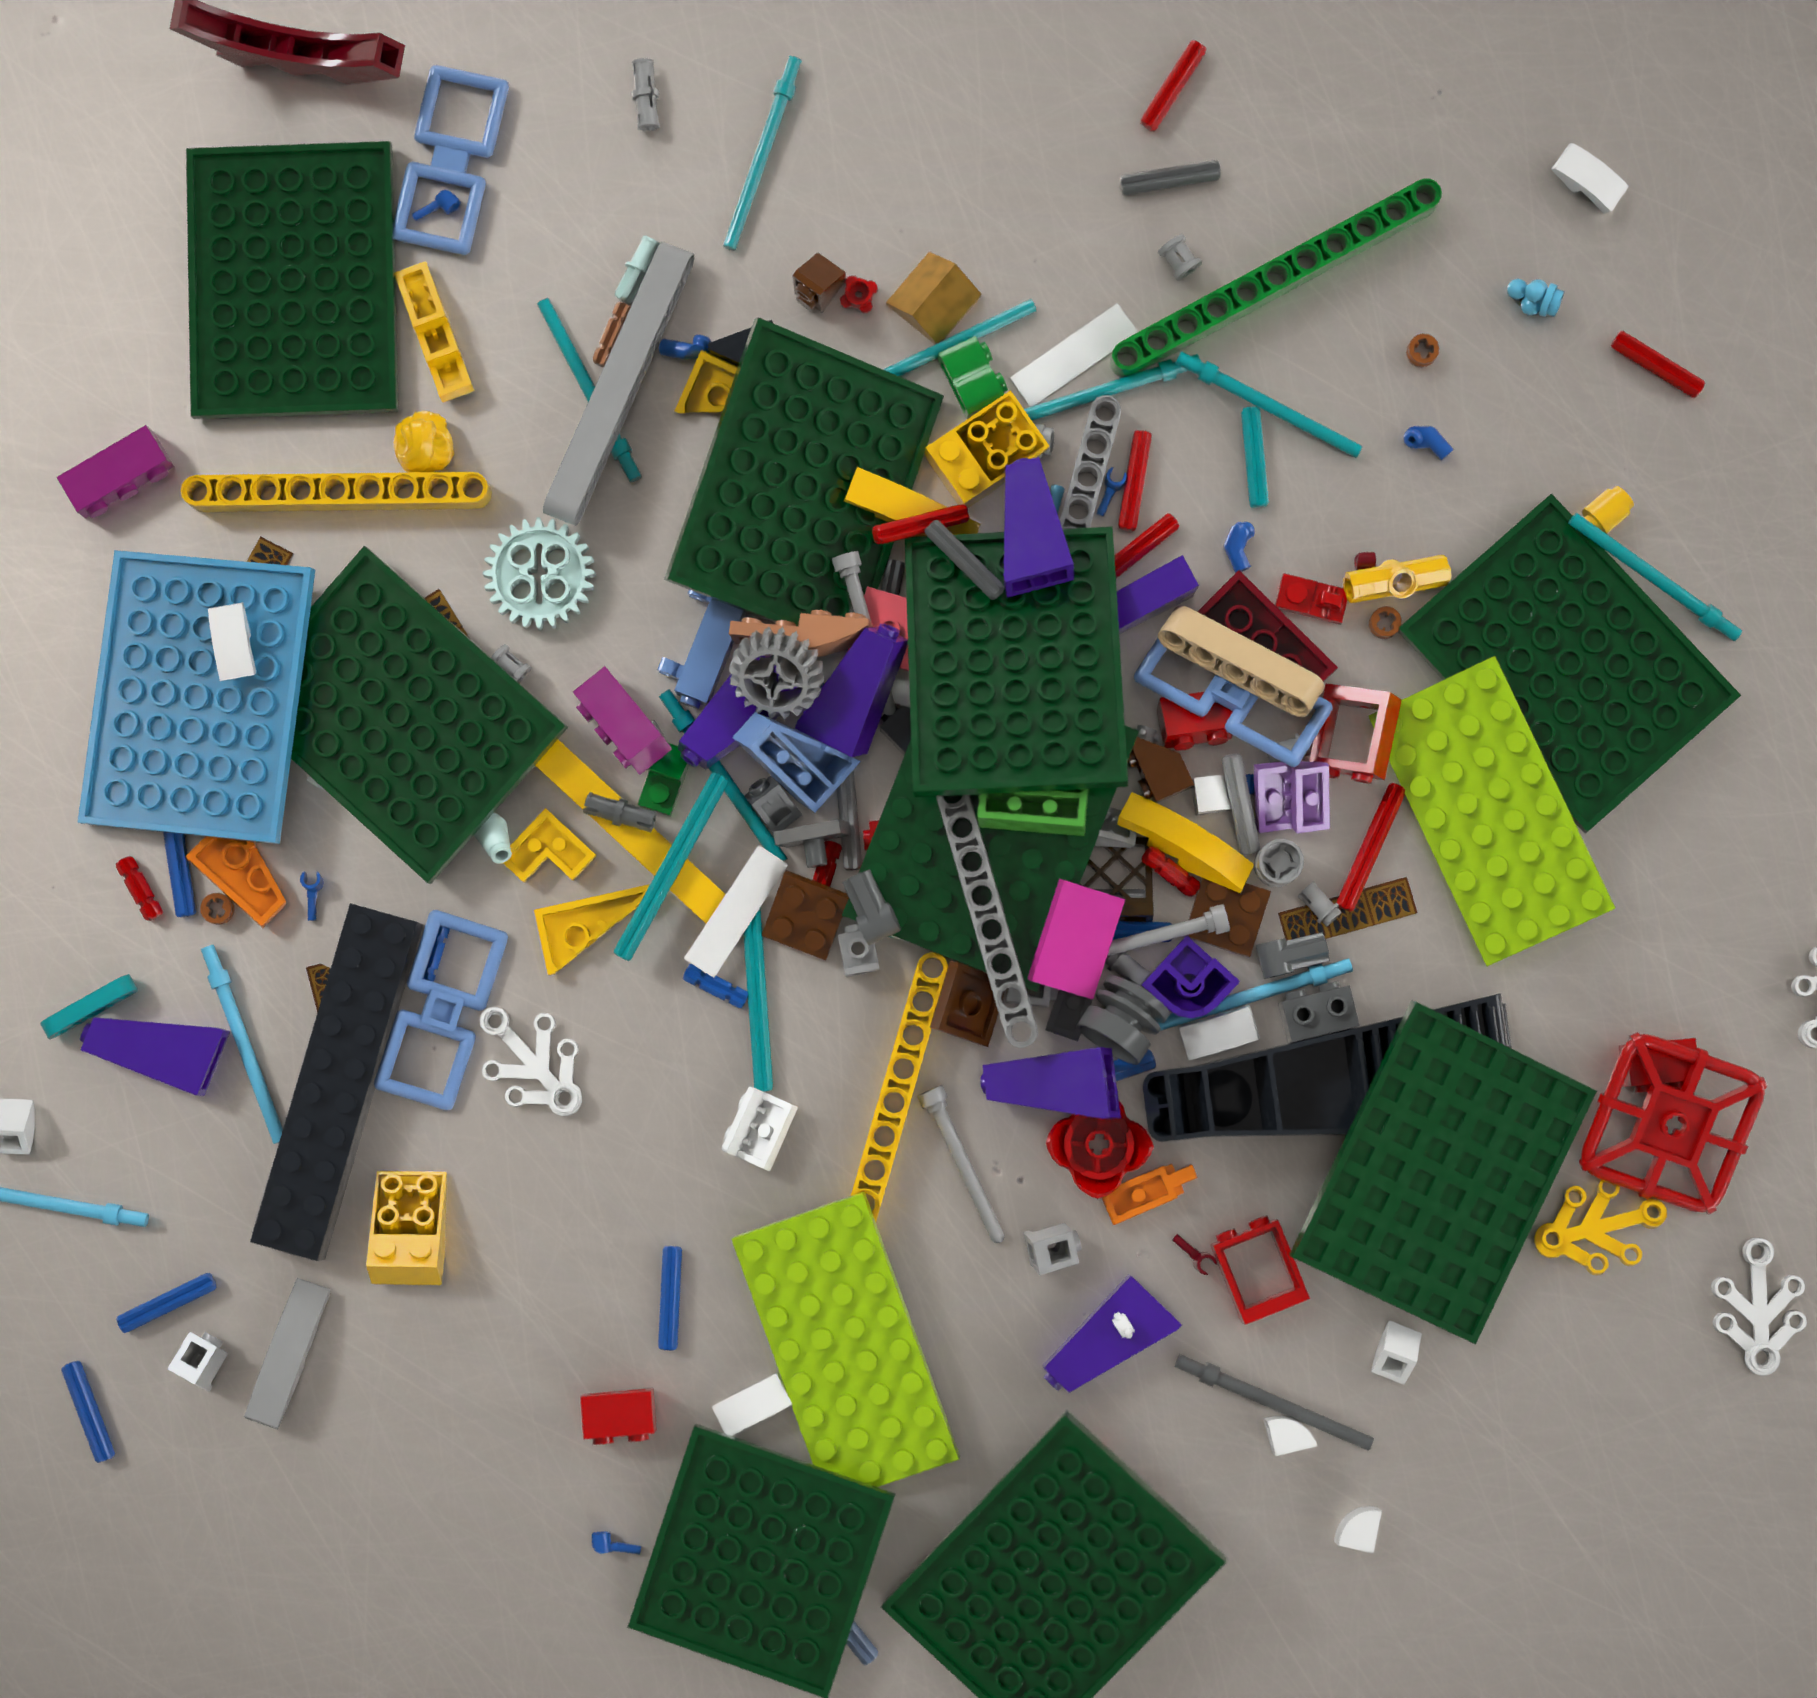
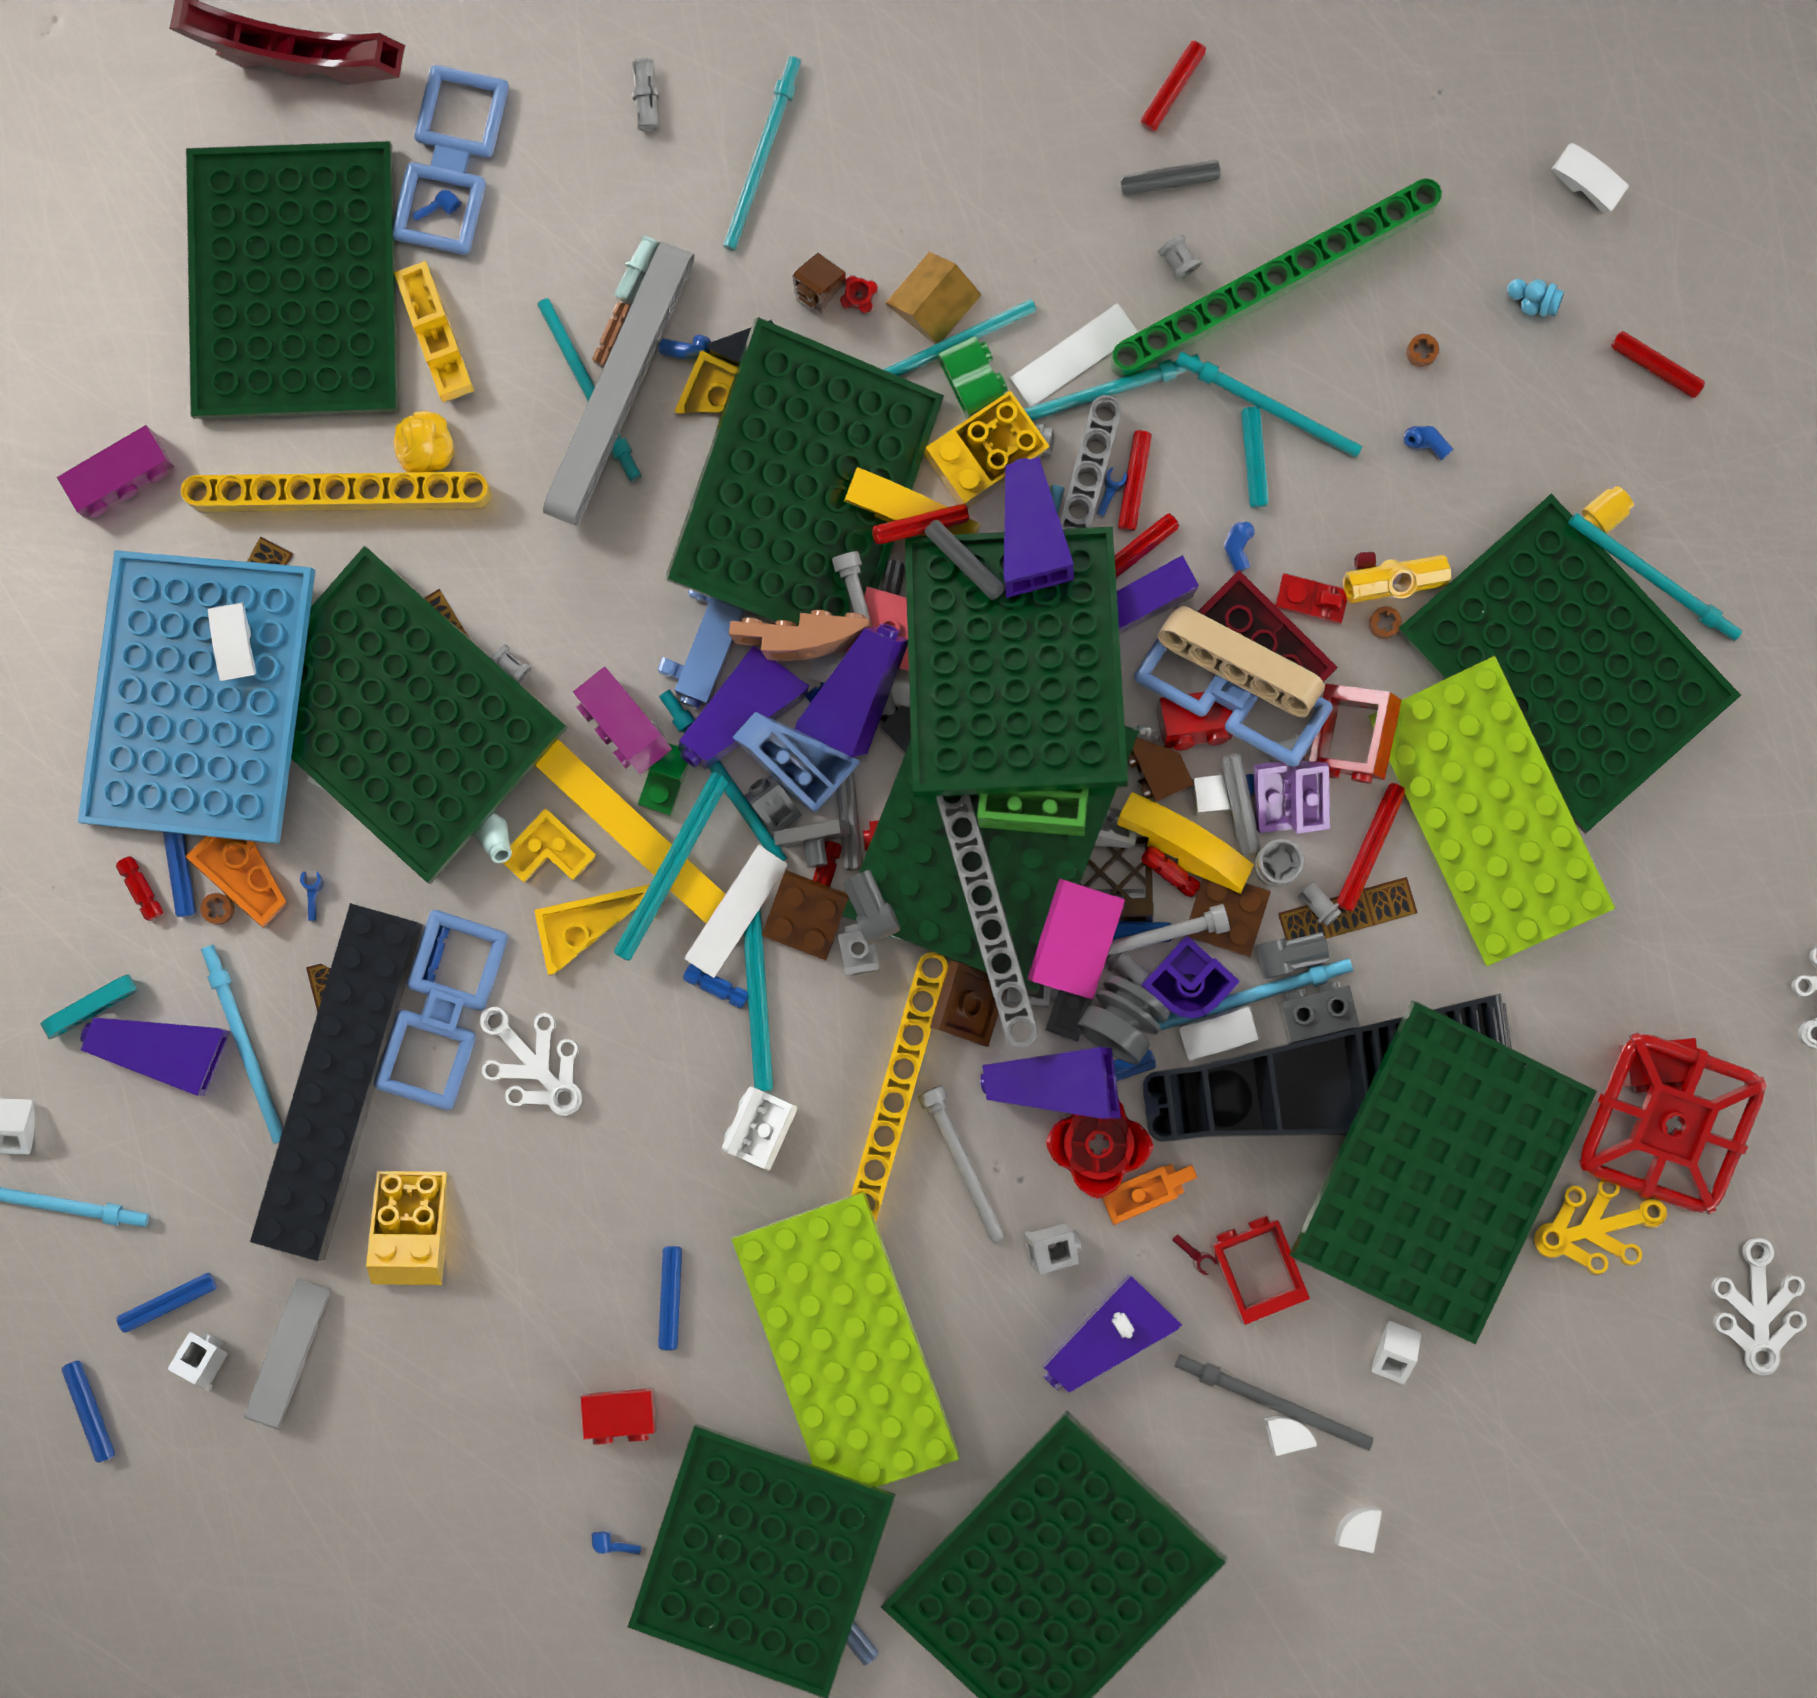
light aqua gear [483,517,596,630] -> none
dark grey pin [583,792,657,833] -> none
white slope [712,1372,793,1436] -> none
light grey gear [729,627,824,719] -> none

